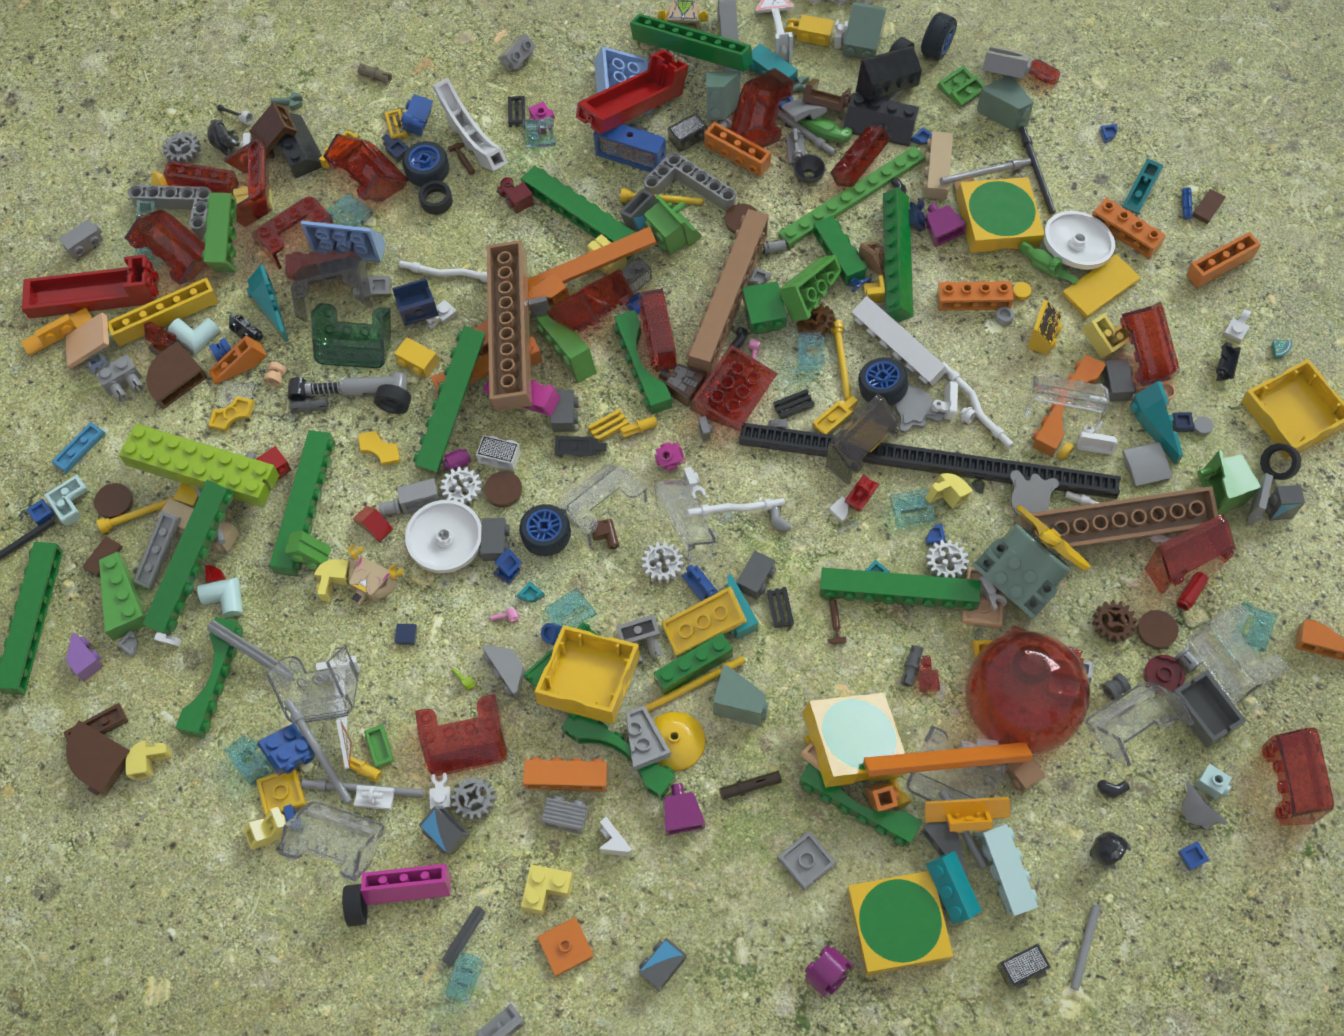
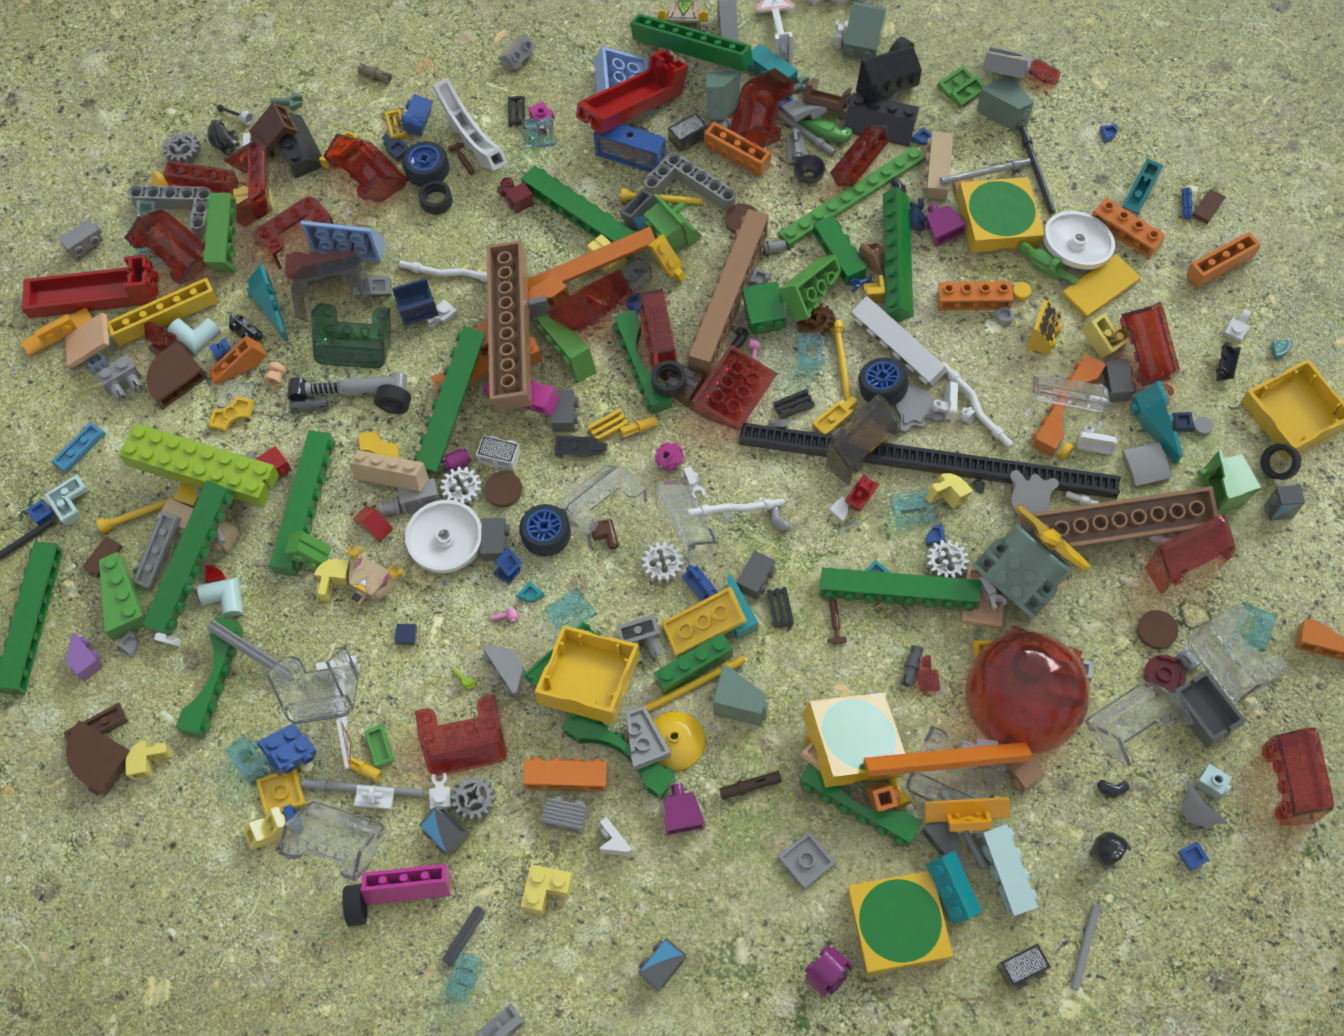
reddish brown tile [94,483,133,519] -> none
light grey bar [284,698,353,805] -> none
clear light blue plate [326,193,374,227] -> none
yellow brick [394,337,439,378] -> none
orange plate [537,917,594,977] -> none
blue tile [541,623,562,645] -> none
flat silver plate [699,416,713,442] -> none
yellow brick [785,14,834,47] -> none
black wheel [921,12,957,60] -> none
reddish brown gear [1092,600,1138,644] -> none
dark grey wheel [1101,673,1131,701] -> none
red piece [1176,572,1209,611] -> none
light grey slope [1248,473,1273,525] -> none
none -> tan brick [349,450,429,492]
none -> yellow hinge [648,235,686,282]
none -> black tyre [651,361,687,398]

